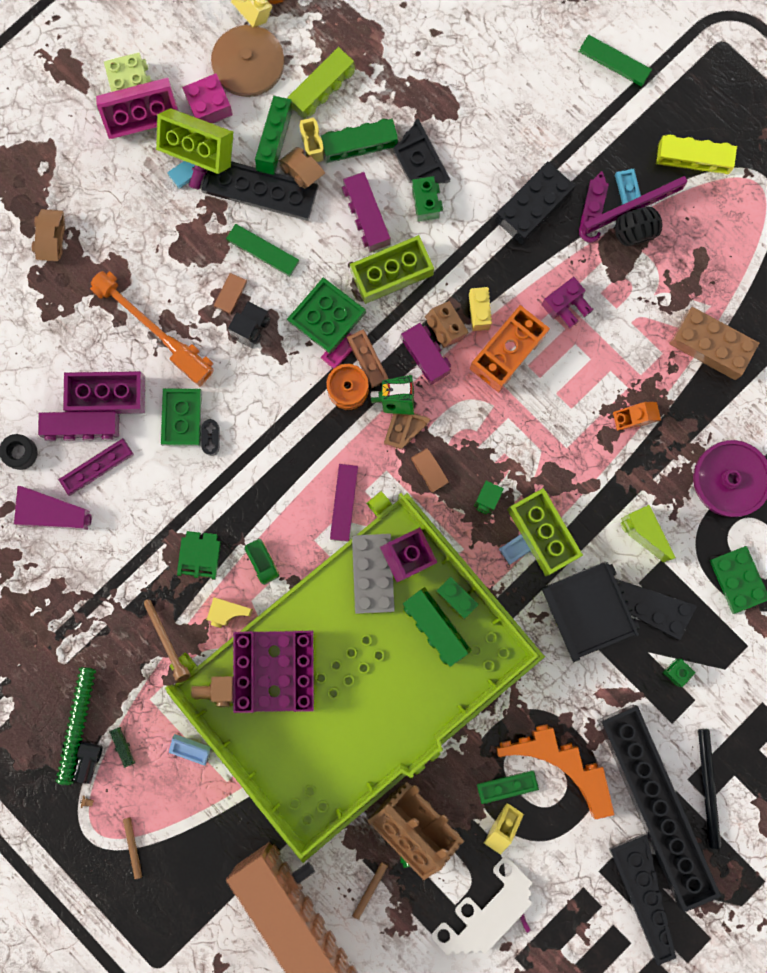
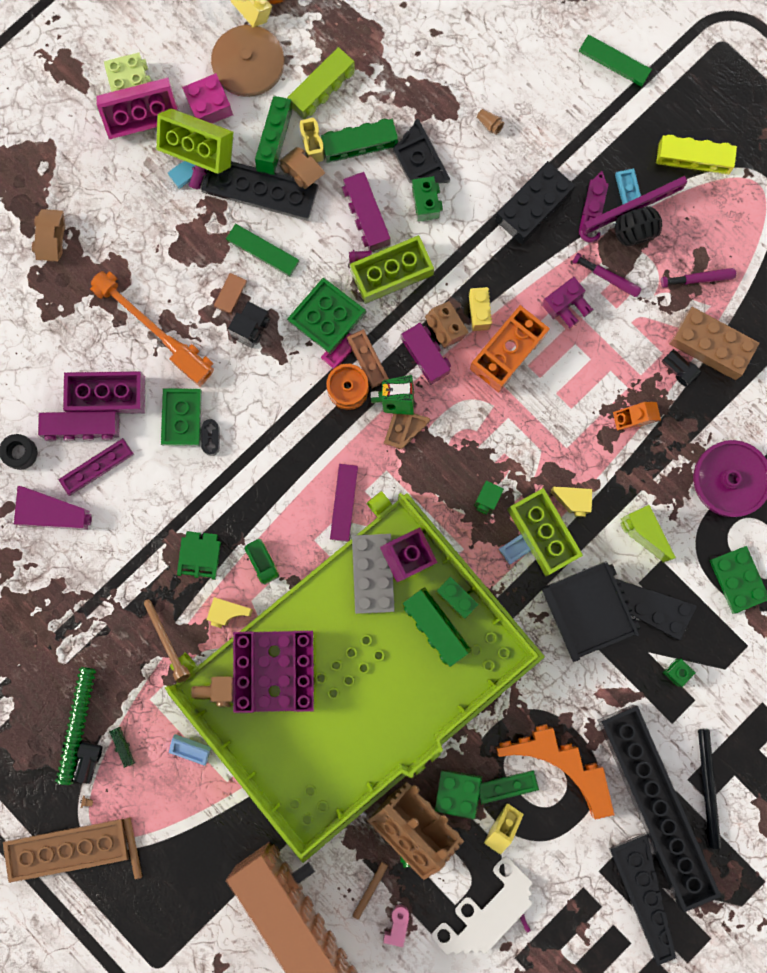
nougat slope [411,448,449,492] -> none
none -> medium nougat plate [3,818,129,883]
none -> magenta pin [349,250,372,263]
none -> bright pink leg [383,904,409,947]
none -> green brick [435,769,483,819]
none -> medium nougat cone [477,109,504,135]
none -> light yellow slope [551,487,592,517]
none -> magenta piece [572,253,641,297]
none -> magenta piece [661,268,736,288]
none -> black piece [661,349,701,387]

